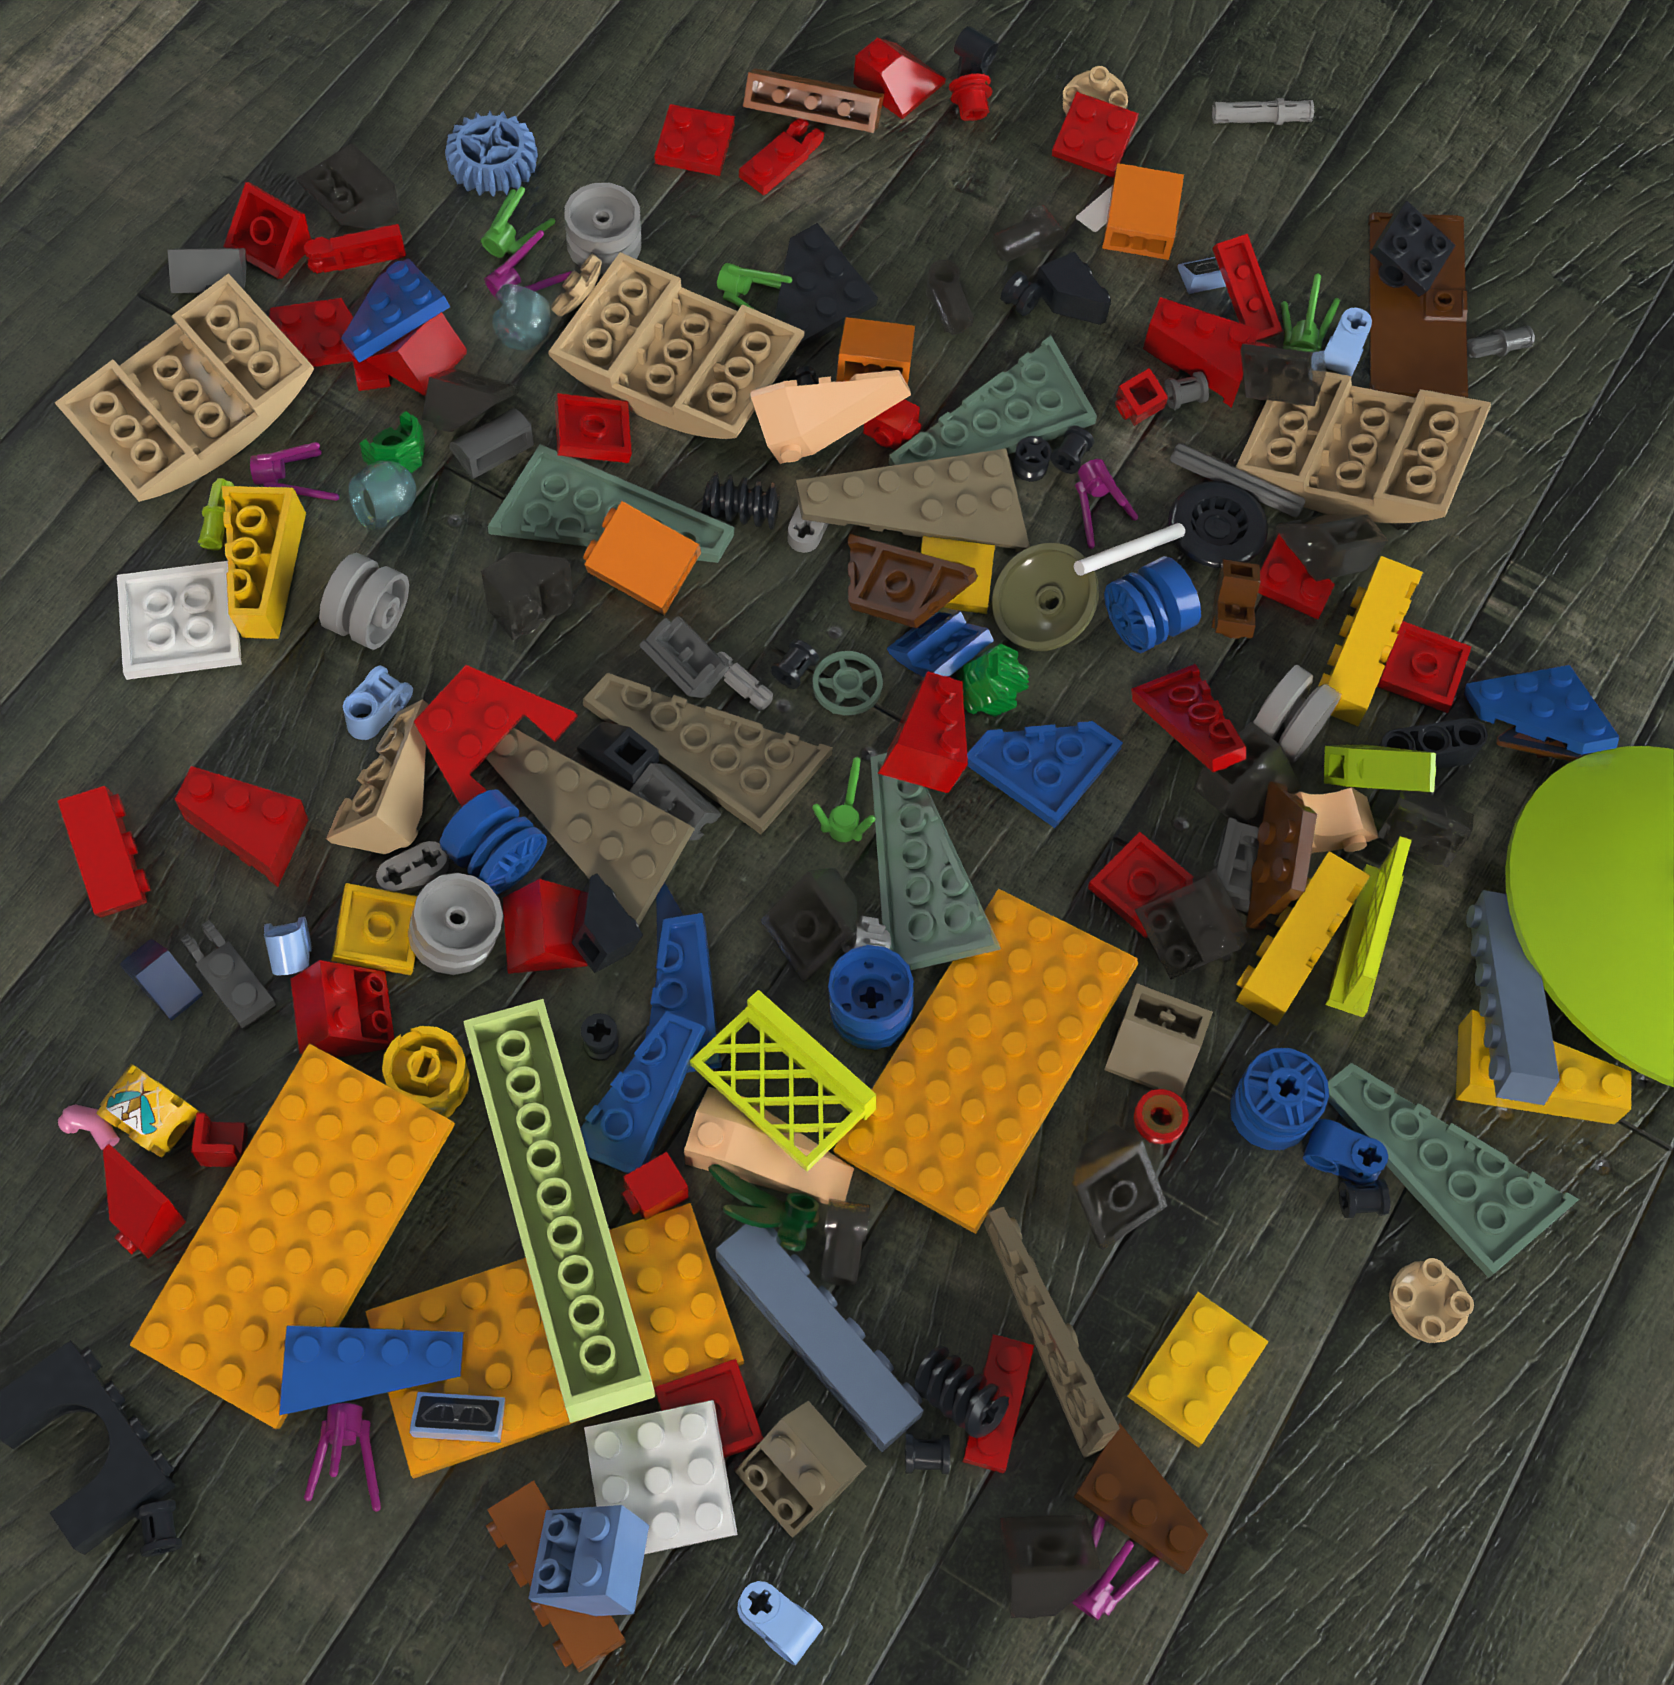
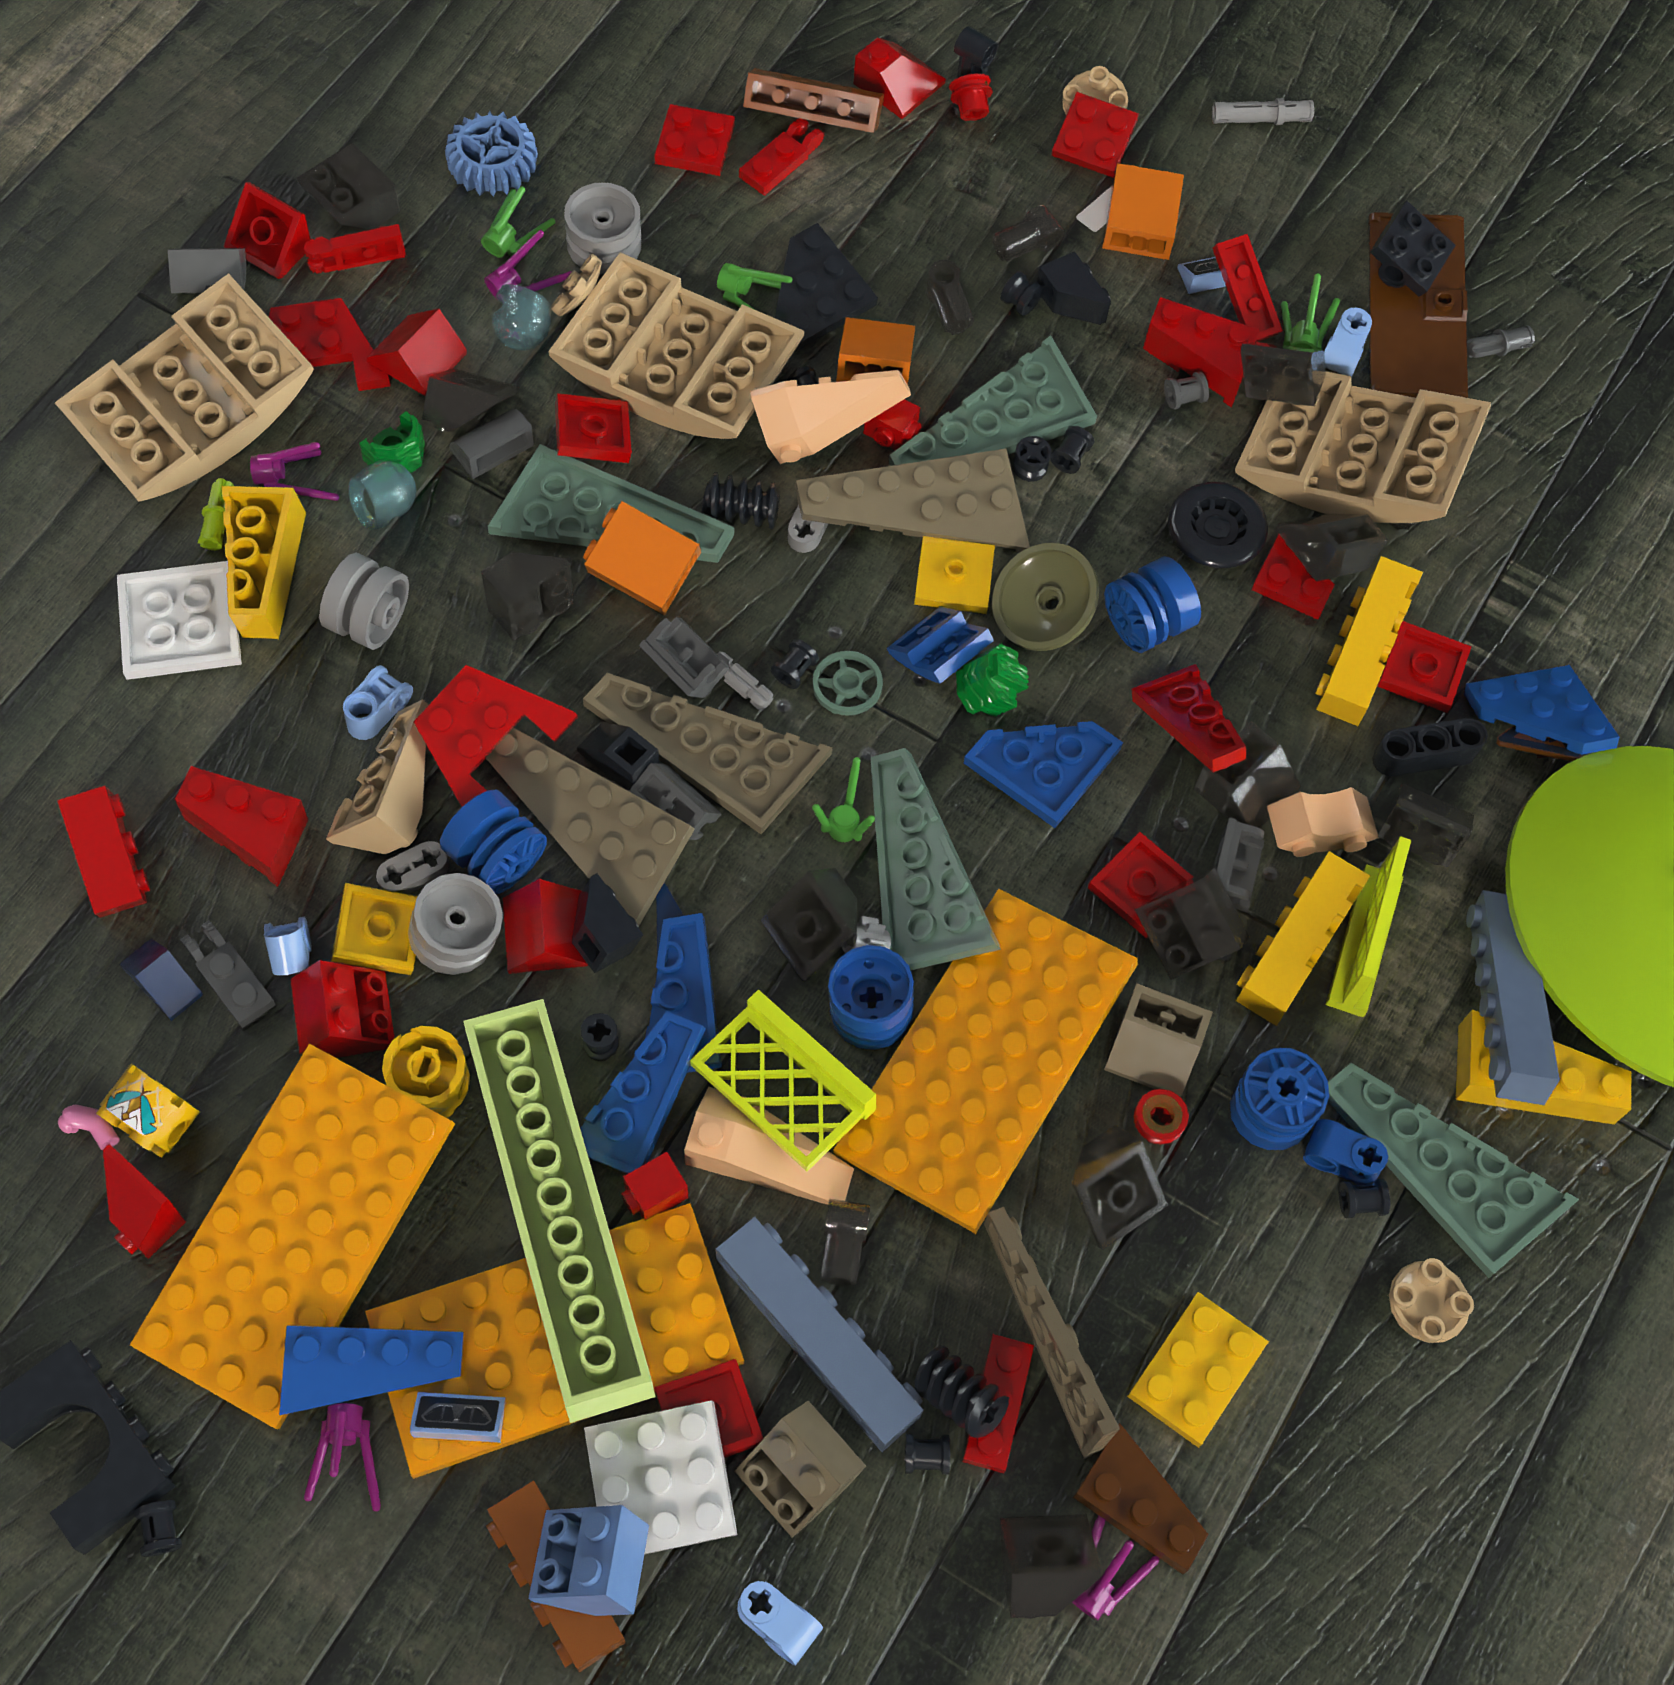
red panel [191,1112,248,1167] -> none
blue plate [341,258,450,363] -> none
dark green plant [708,1164,820,1251] -> none
reddish brown wing [848,534,978,628] -> none
red wedge [878,671,968,793] -> none
white bar [1074,523,1185,576] -> none
magenta plant [1075,459,1138,549] -> none
red brick [1115,368,1168,426] -> none
dark grey axle [1170,443,1305,517] -> none
reddish brown brick [1212,559,1261,639] -> none
reddish brown wing [1246,781,1317,930] -> none
light grey wheel [1249,665,1342,763] -> none
lime slope [1324,744,1436,792] -> none

